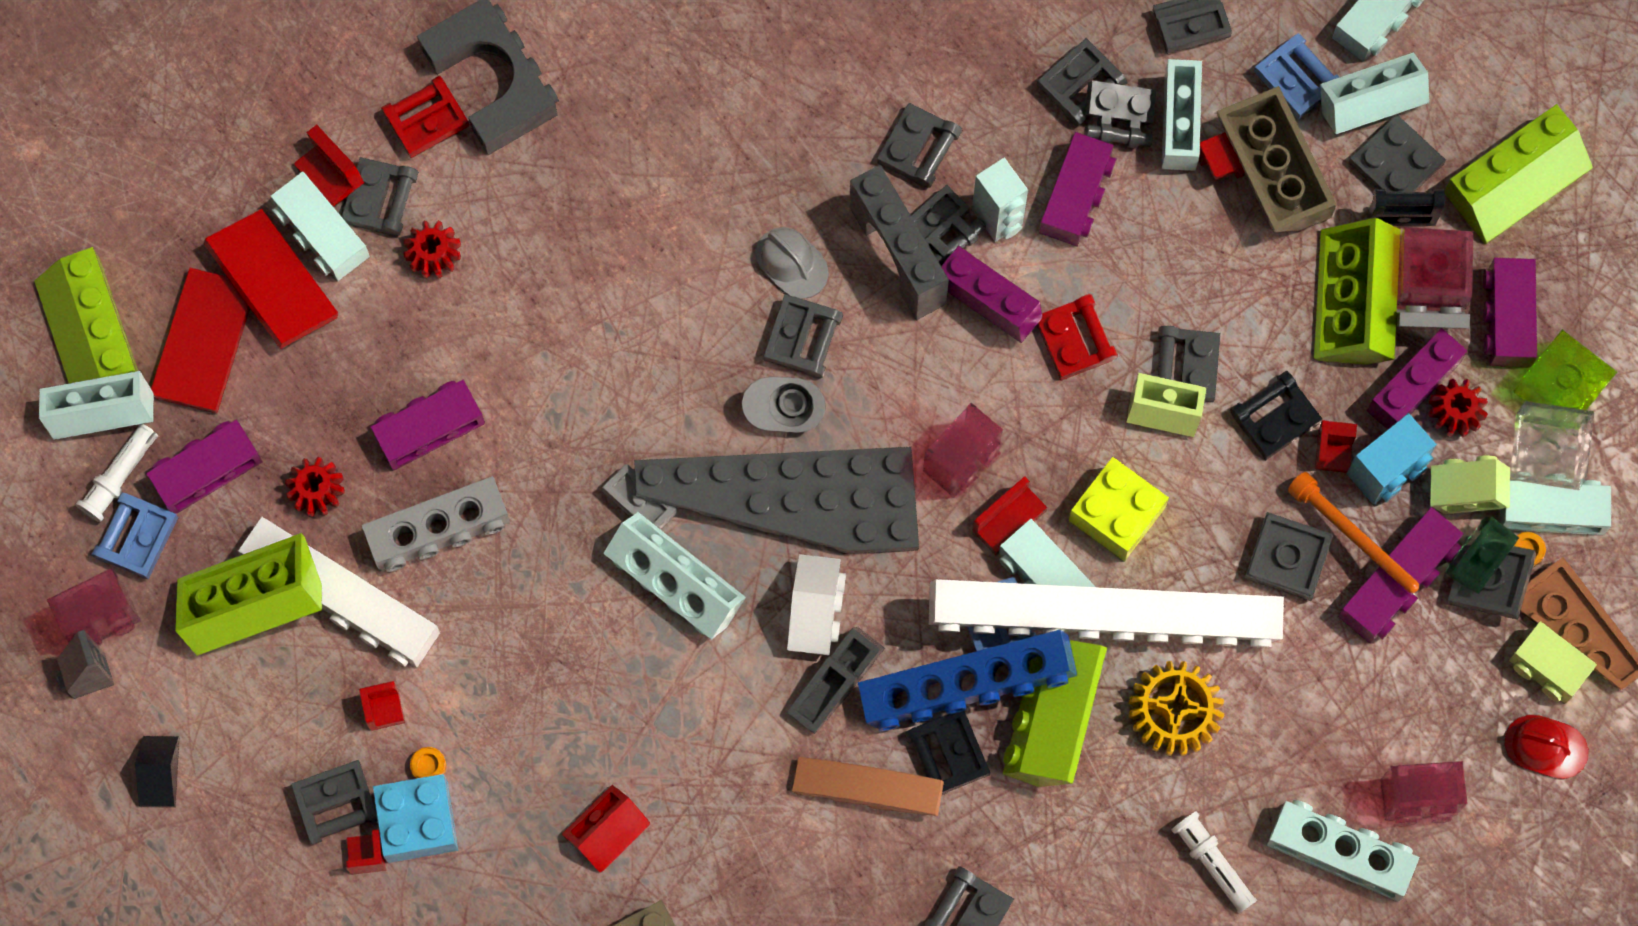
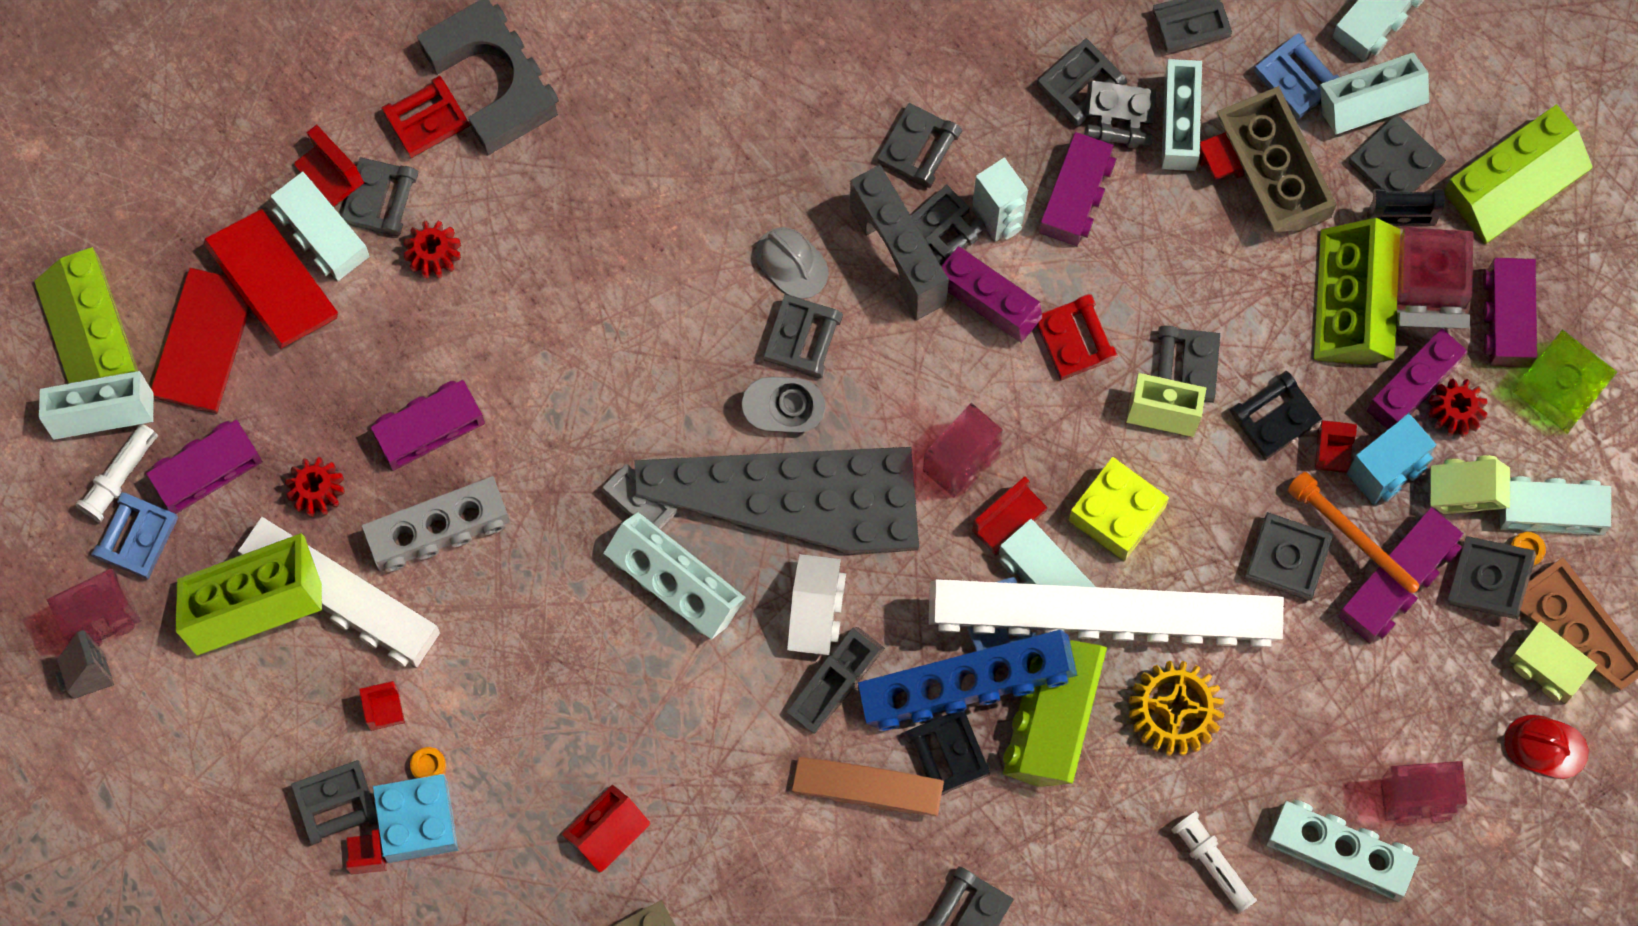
black slope [135,736,180,808] -> none
clear green slope [1445,517,1519,594] -> none
clear brick [1510,401,1594,490] -> none

